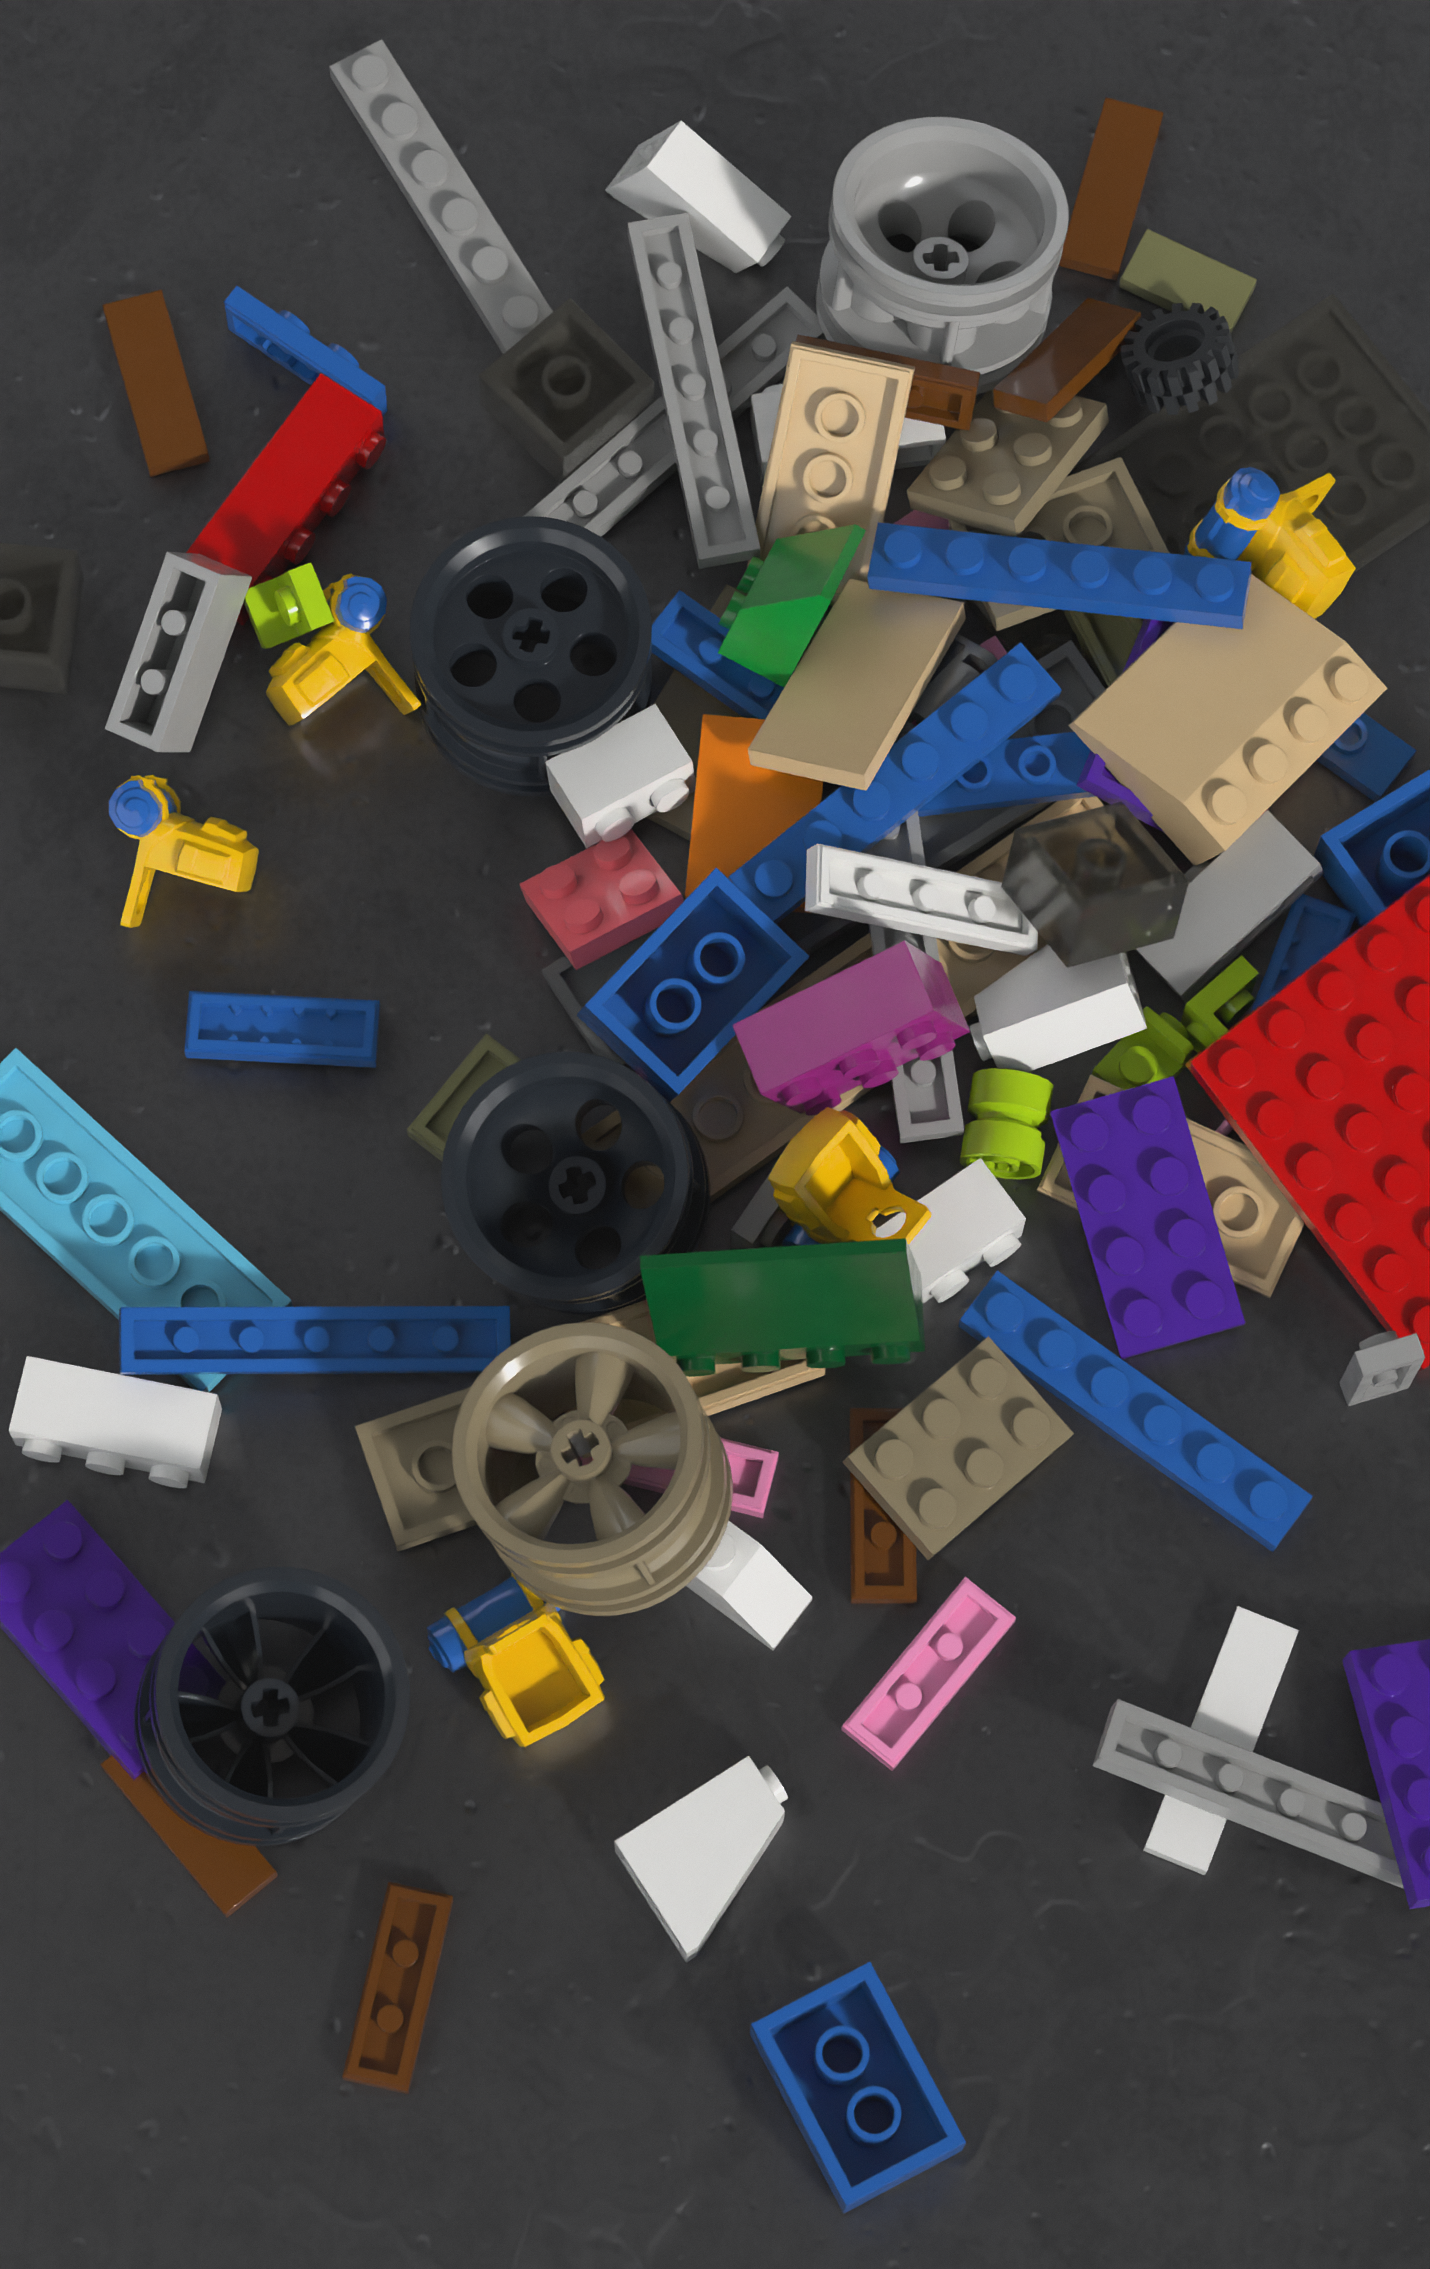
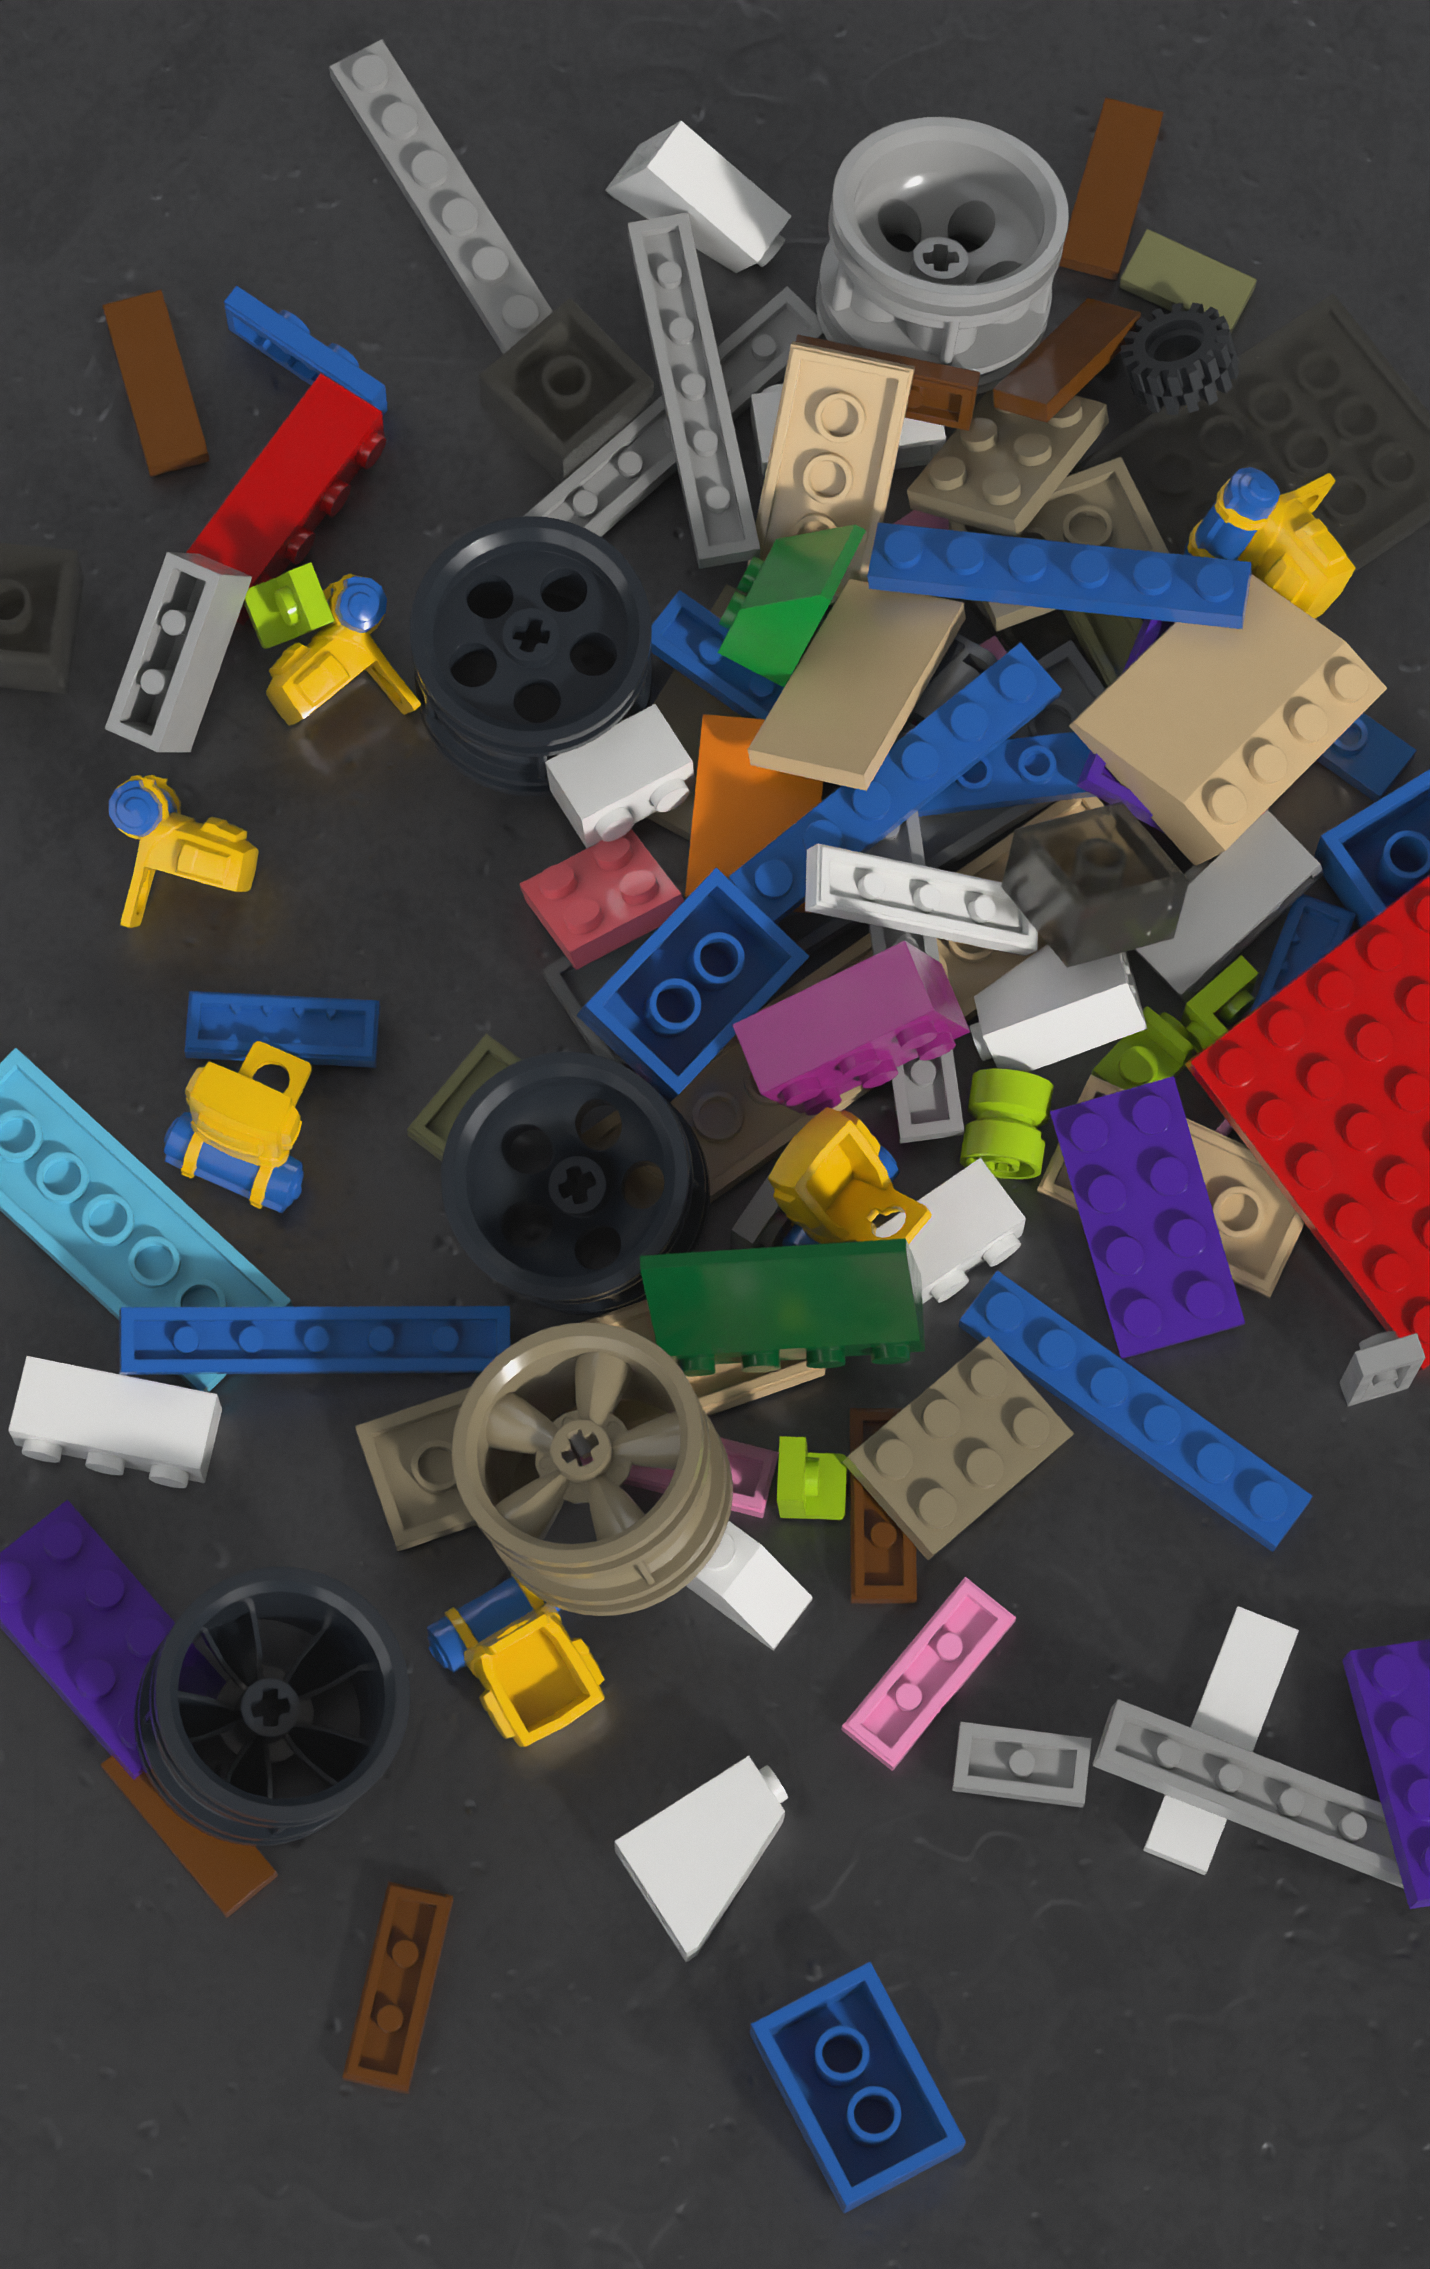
none -> yellow piece [164,1041,312,1213]
none -> lime bracket [777,1436,847,1520]
none -> light grey plate [952,1722,1092,1808]

